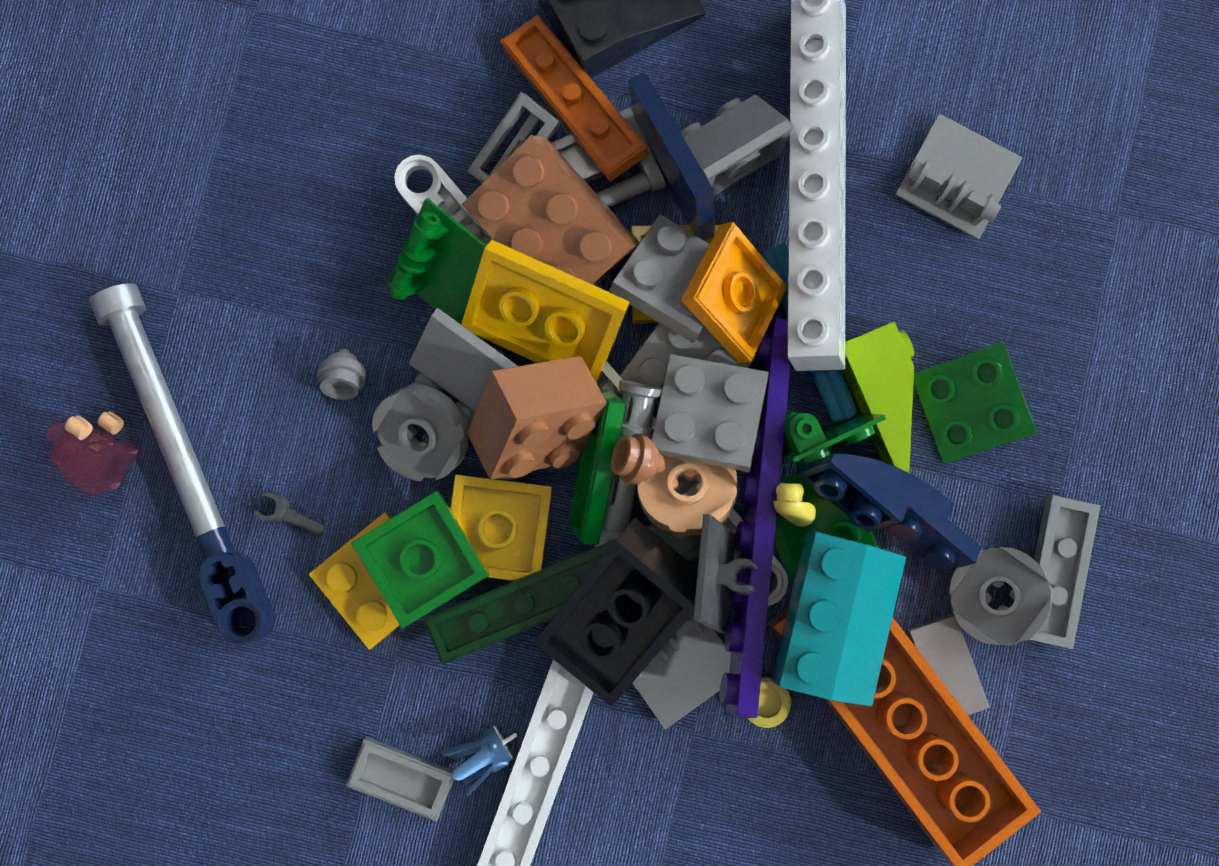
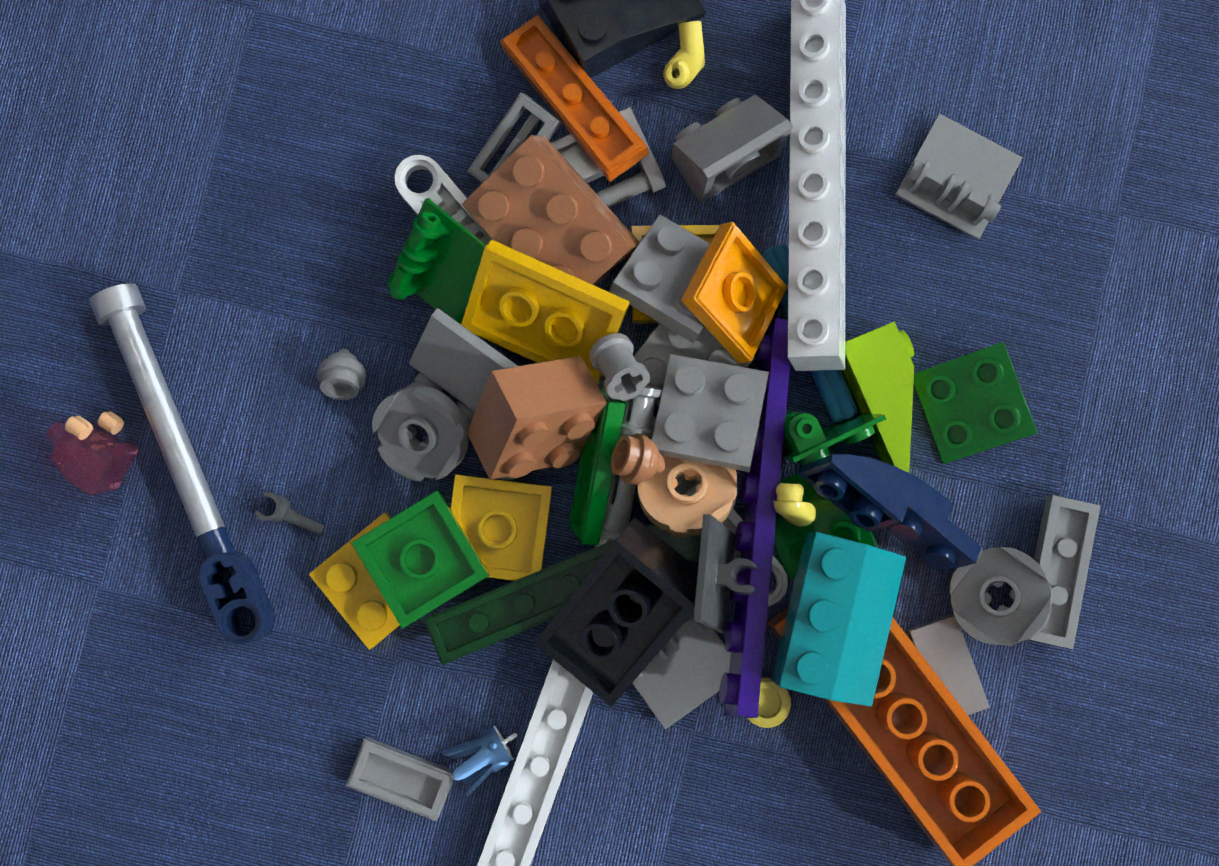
dark blue tile [628,72,715,240] -> none
none -> light grey bush [589,333,650,401]
none -> light yellow arm [663,21,705,89]

